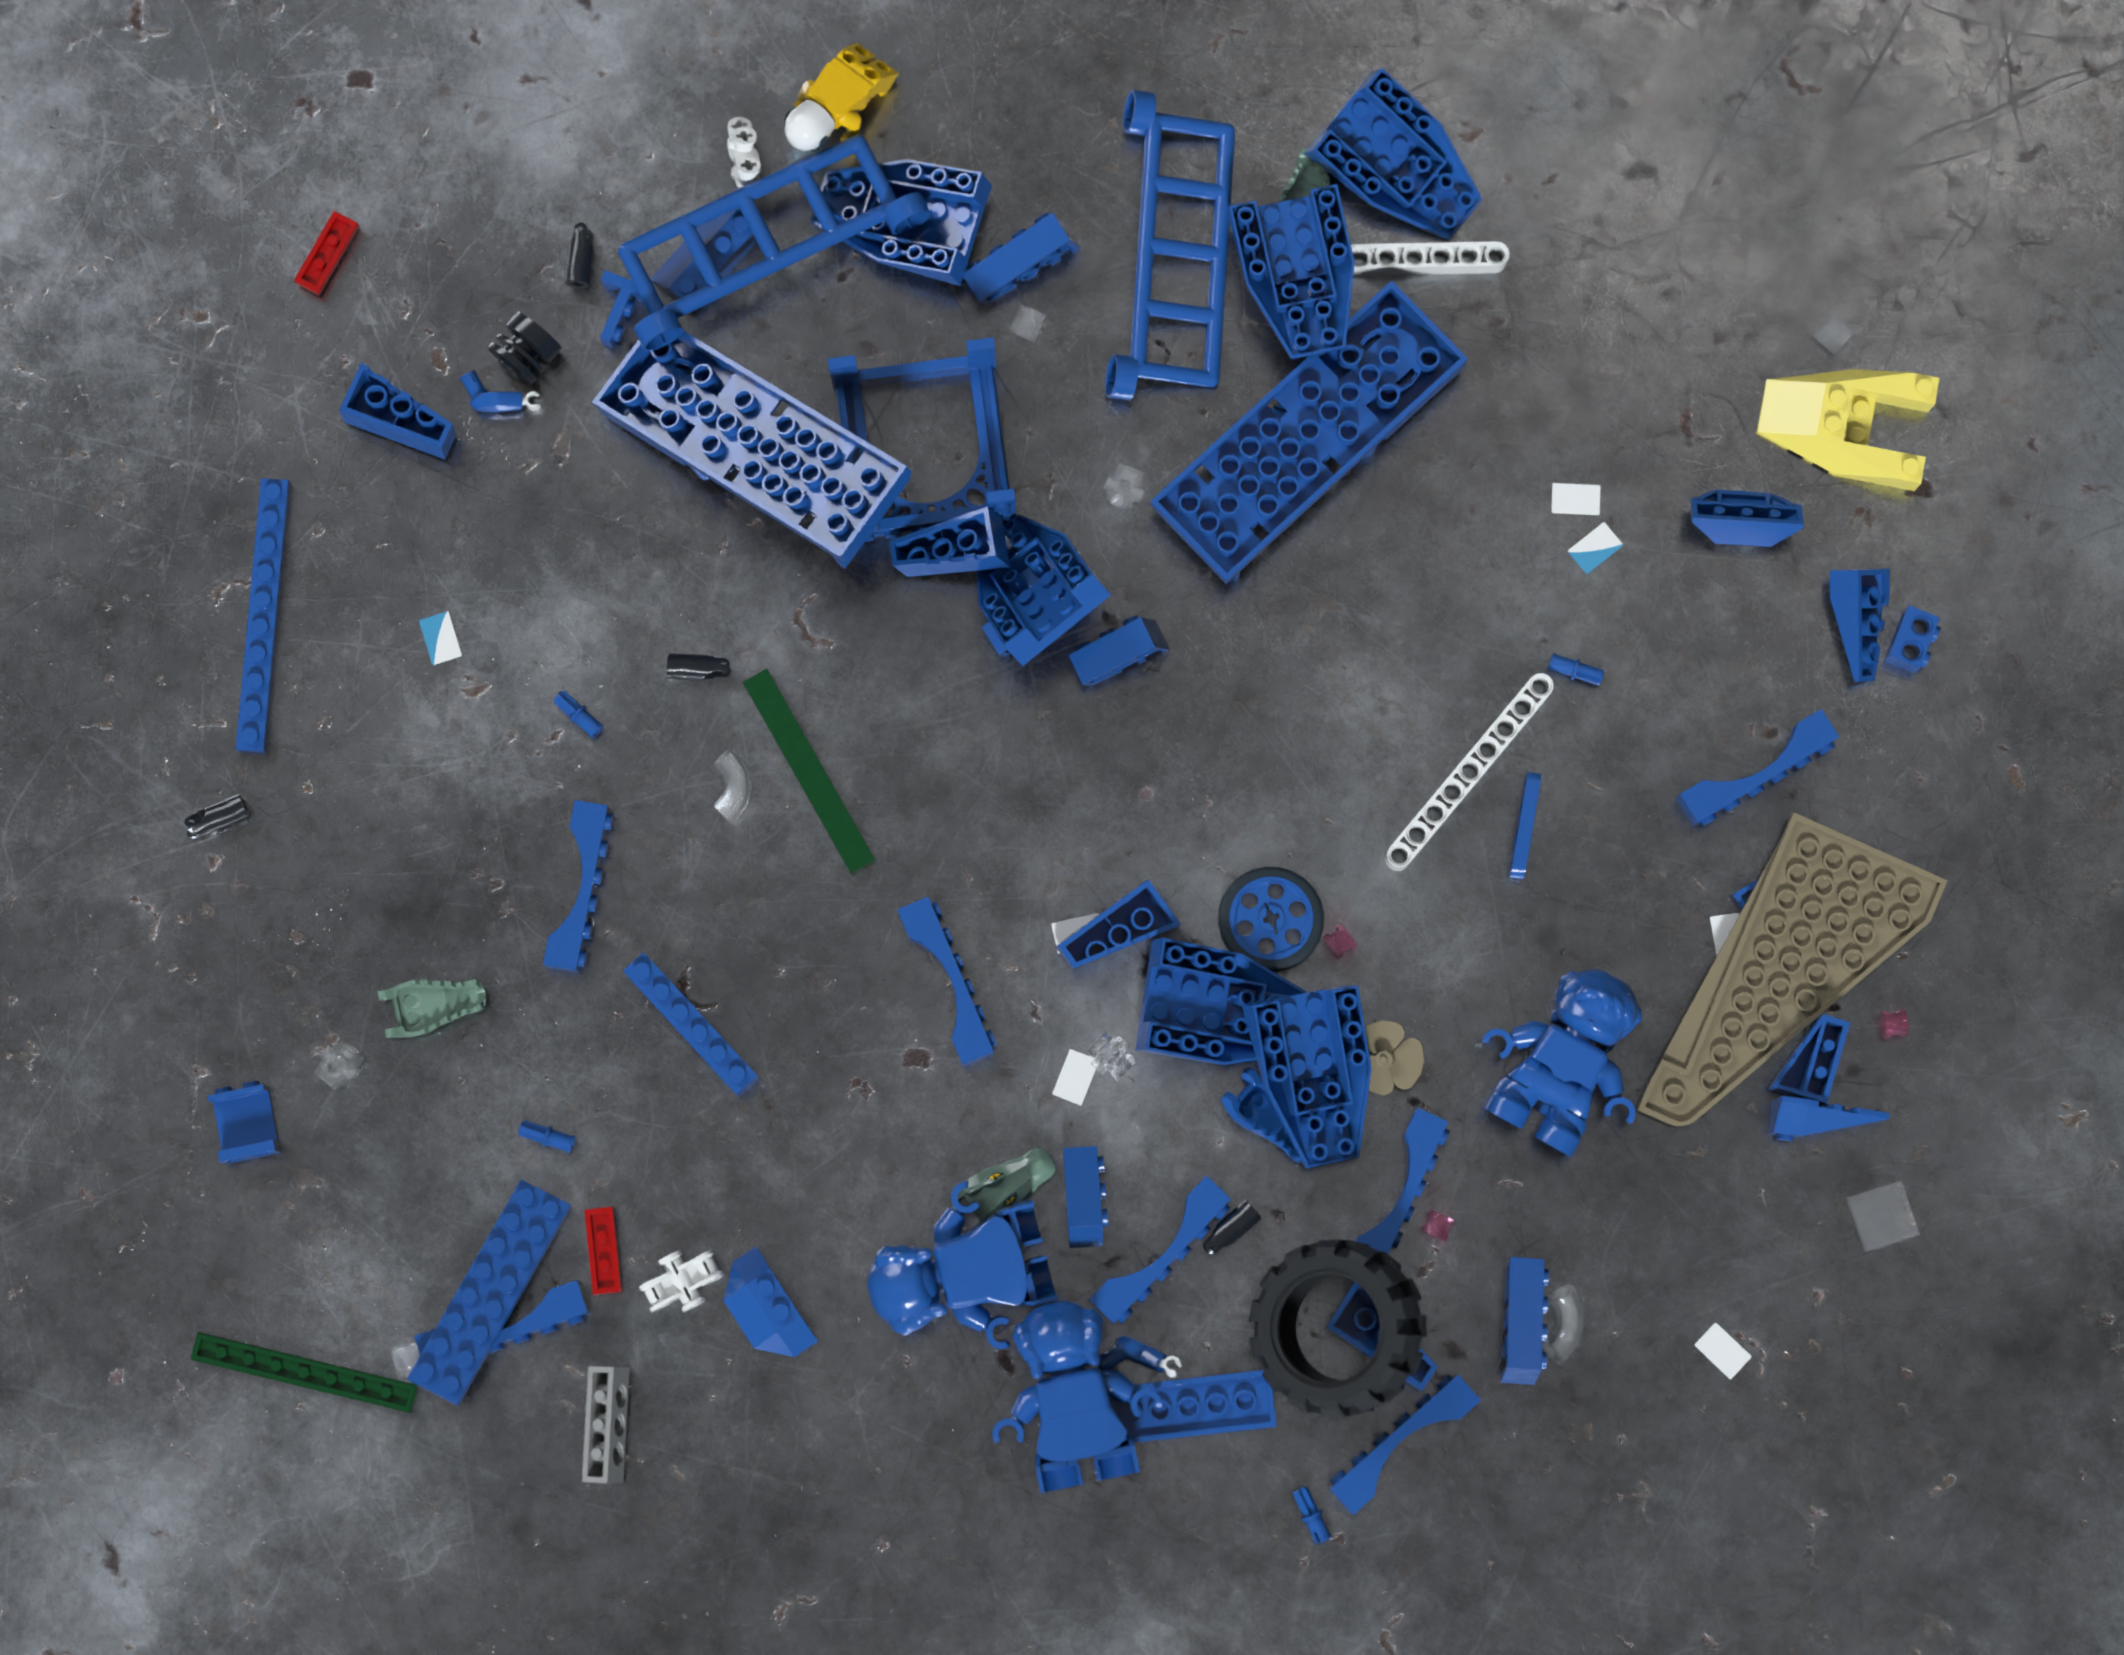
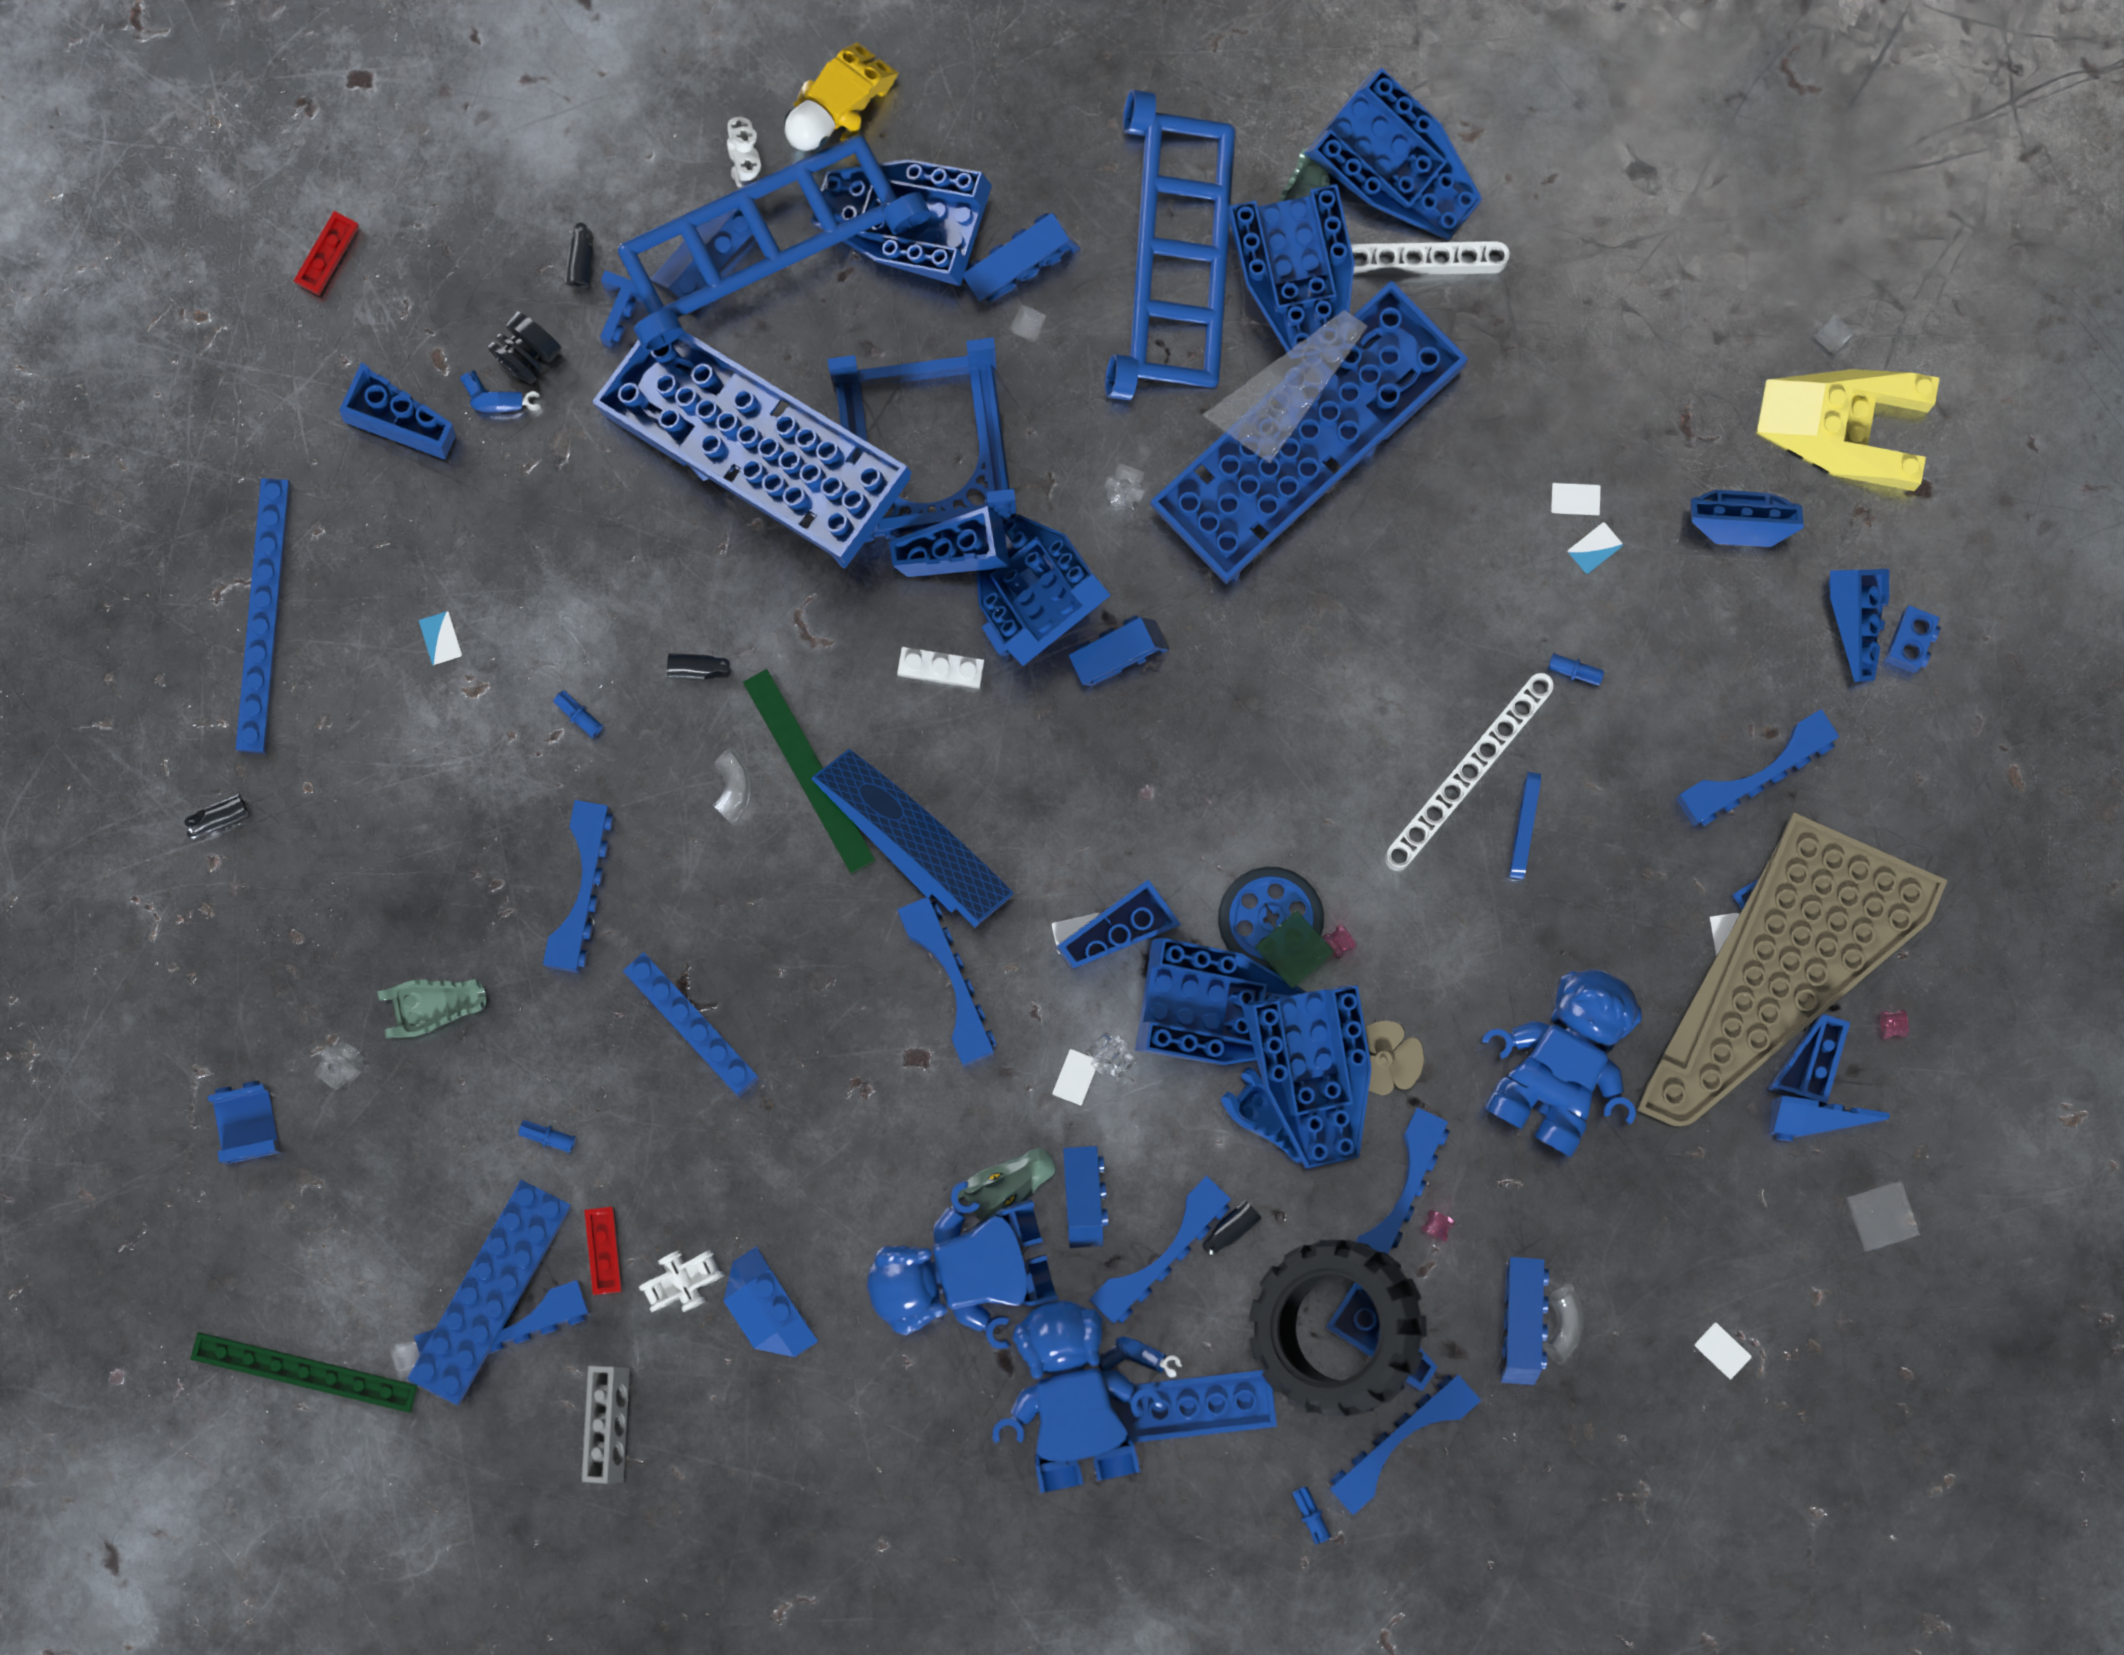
none -> slope [812,749,1014,927]
none -> white plate [897,647,984,689]
none -> clear wing [1202,310,1367,464]
none -> clear green plate [1254,910,1334,989]

